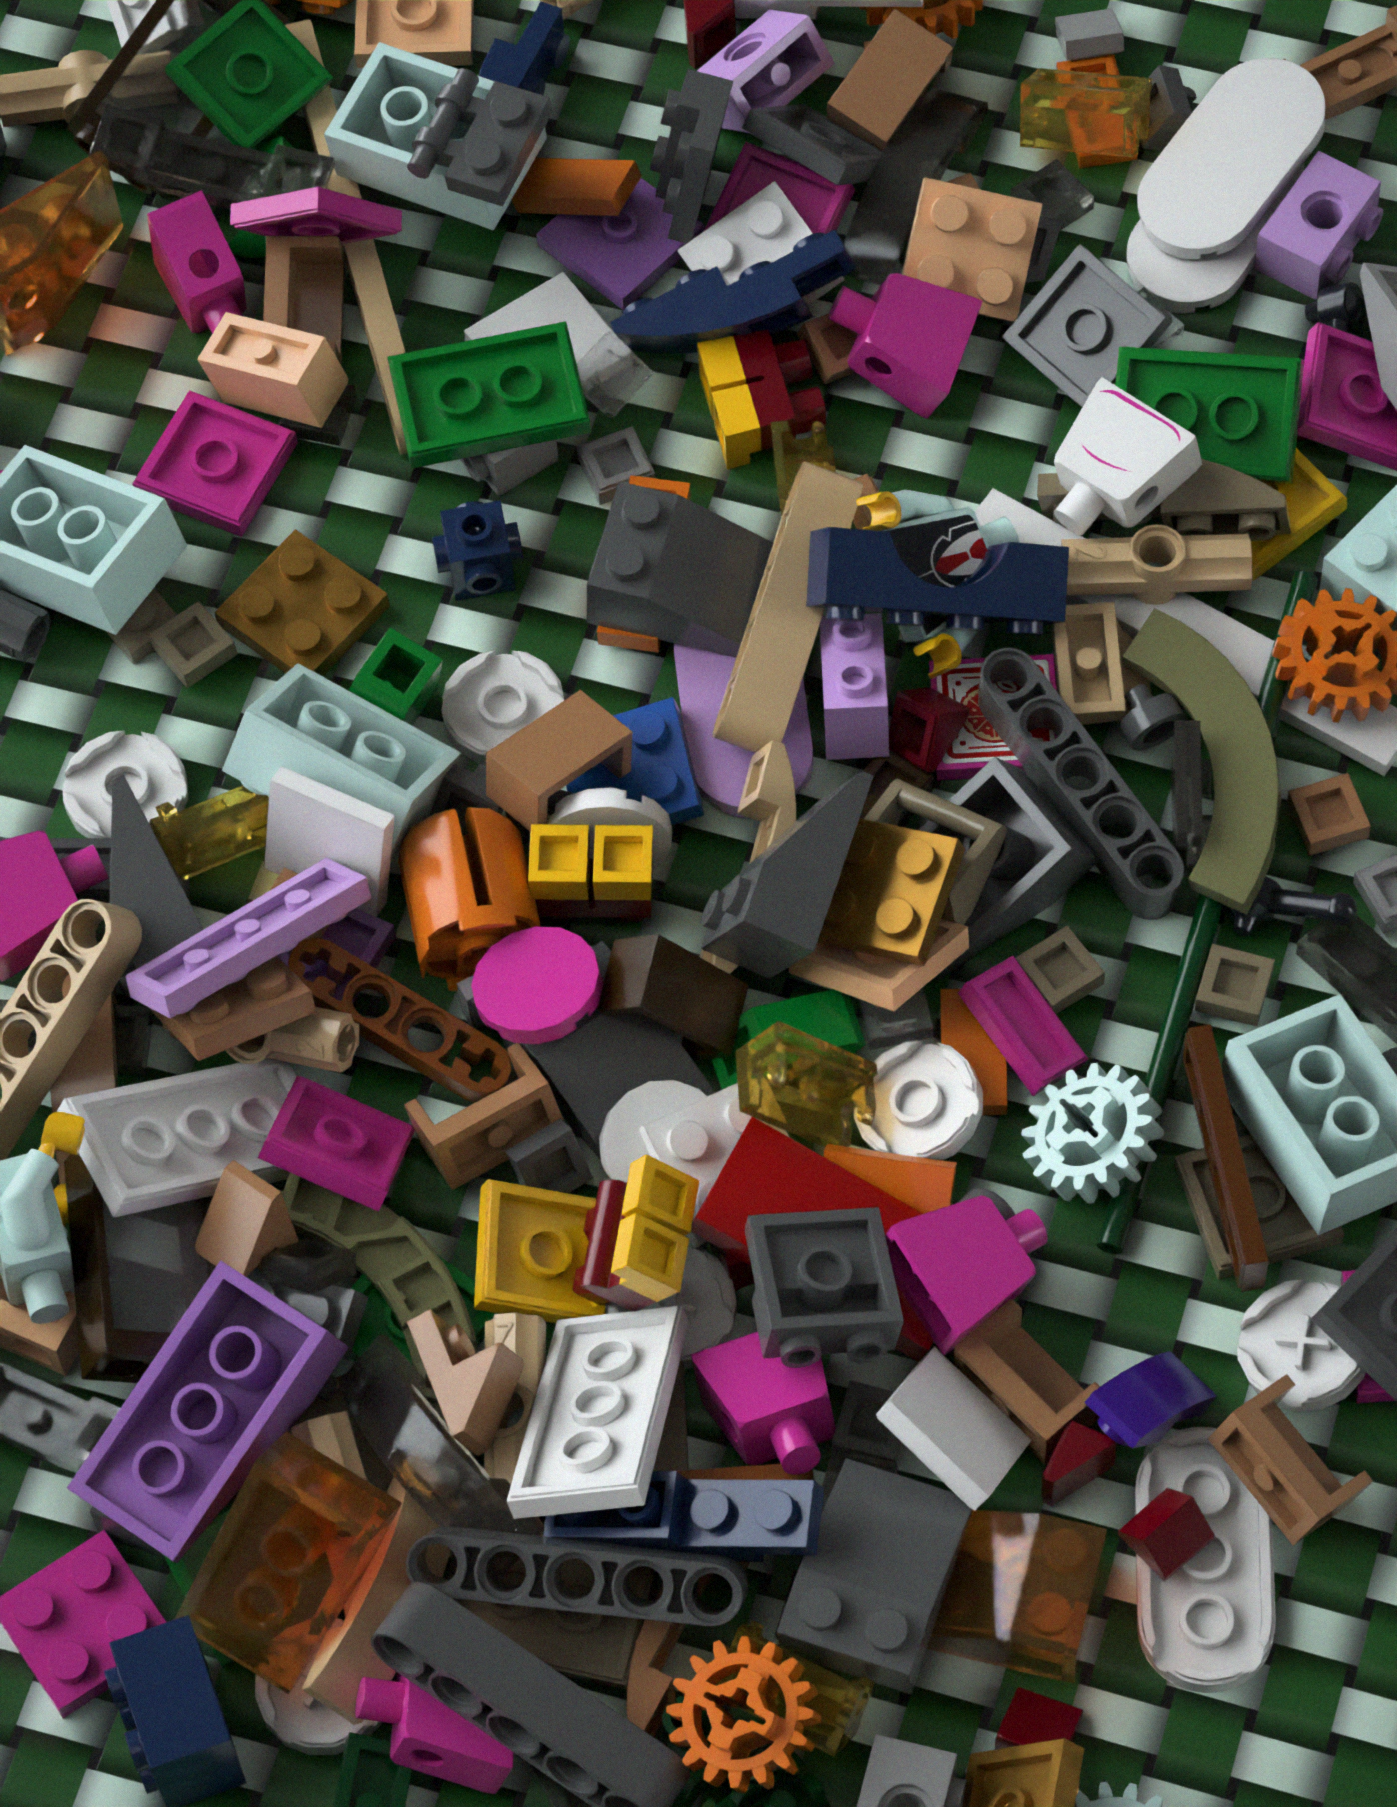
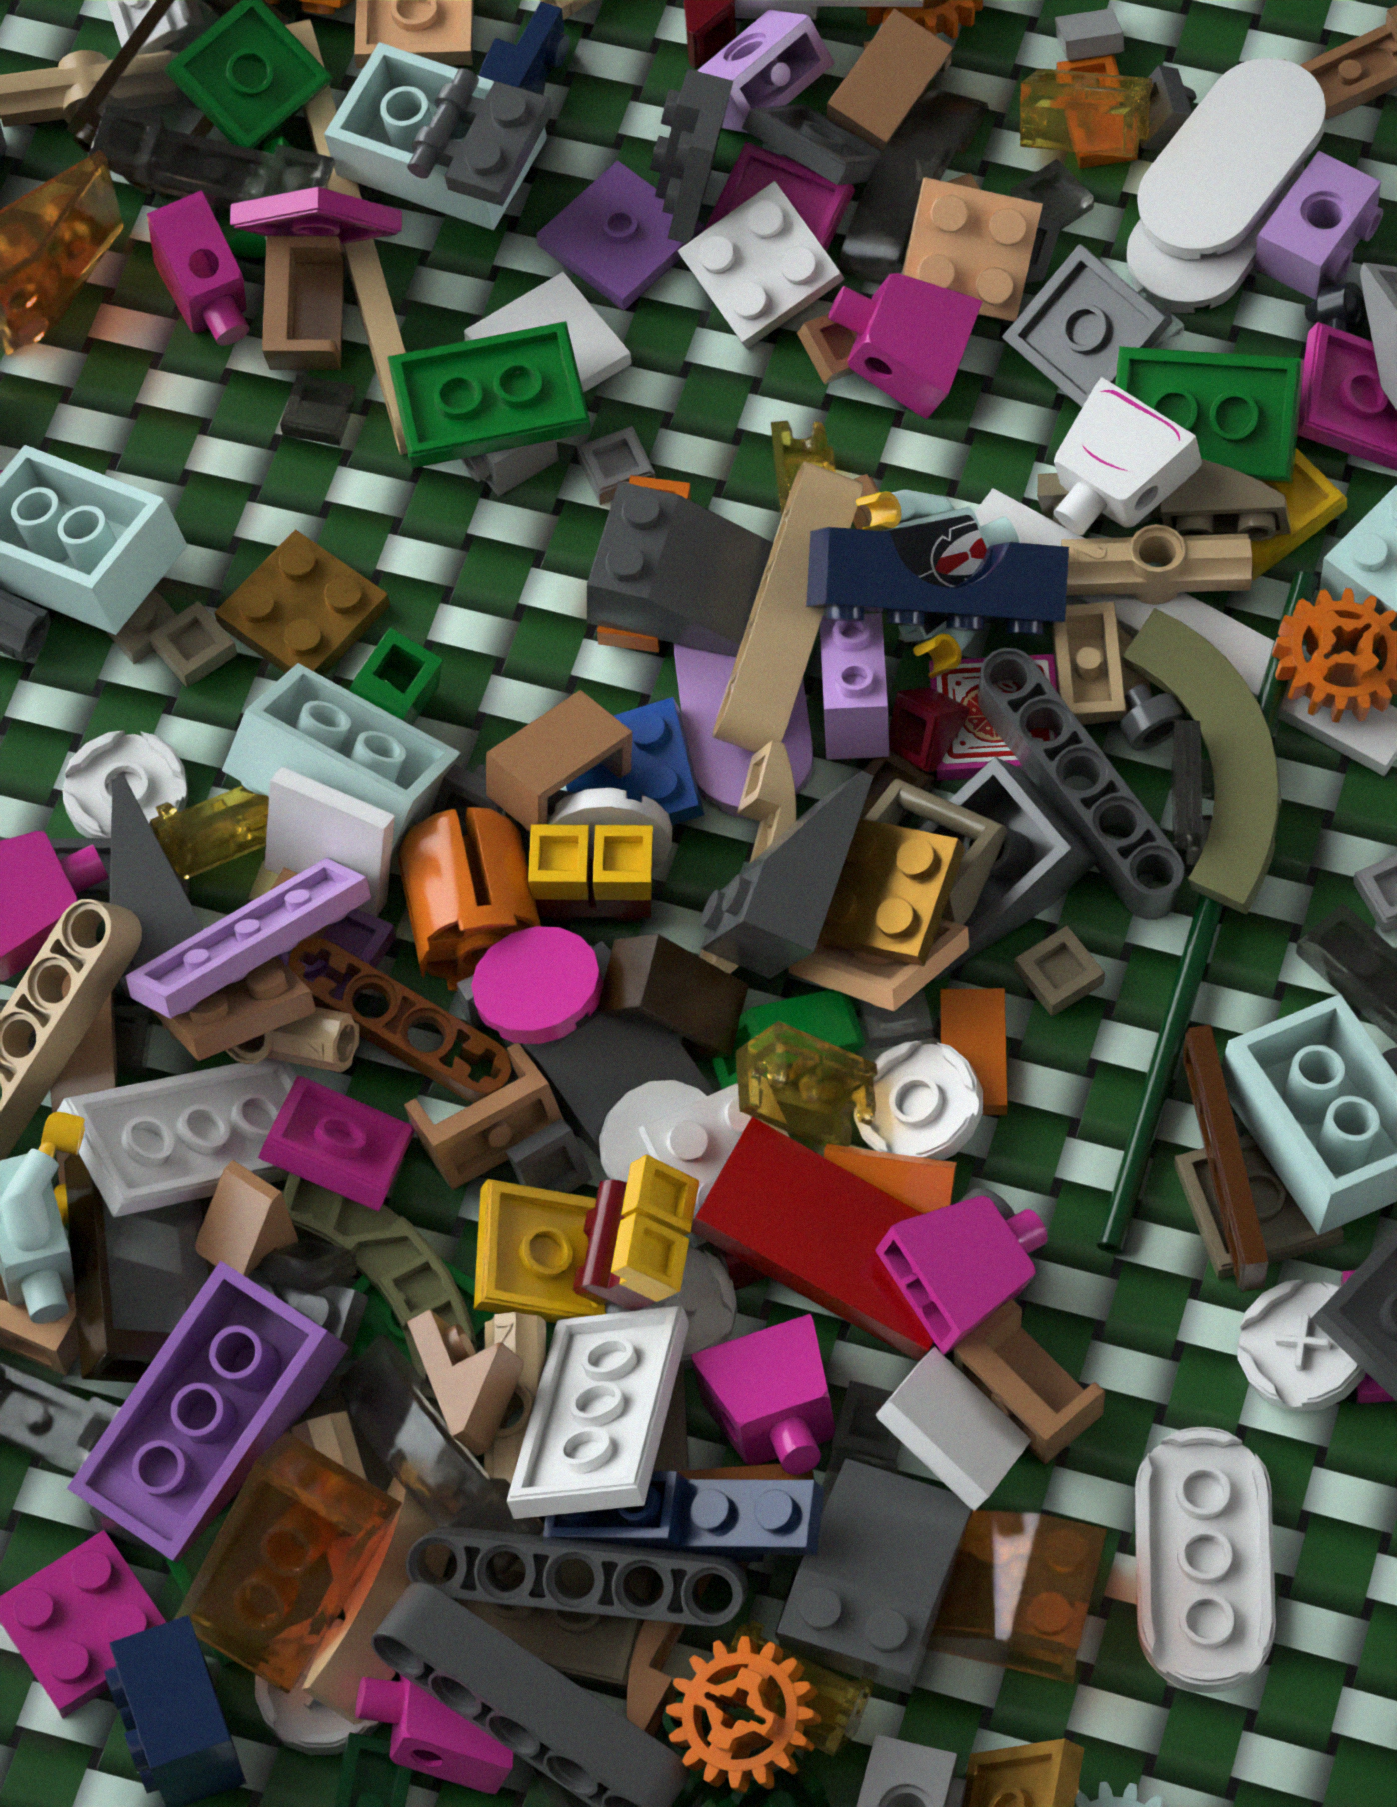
dark pink tile [132,390,298,537] -> none
light nougat panel [197,312,348,428] -> none
dark blue brick [432,500,523,601] -> none
white tile [441,650,564,765] -> none
orange tile [512,158,642,216] -> none
clear plate [577,331,654,418] -> none
dark blue slope [610,229,857,354] -> none
hips [697,329,826,470] -> none
dark grey plate [744,1207,904,1368] -> none
dark pink tile [958,956,1089,1096] -> none
dark red slope [995,1687,1083,1750] -> none
light aqua gear [1021,1063,1164,1204] -> none
dark red slope [1041,1421,1117,1507] -> none
dark purple slope [1084,1351,1217,1449] -> none
dark red slope [1118,1488,1215,1582] -> none
dark tan plate [1194,944,1275,1026] -> none
medium nougat panel [1208,1374,1373,1546] -> none
black piece [1227,876,1357,937] -> none
medium nougat plate [1287,773,1371,856] -> none

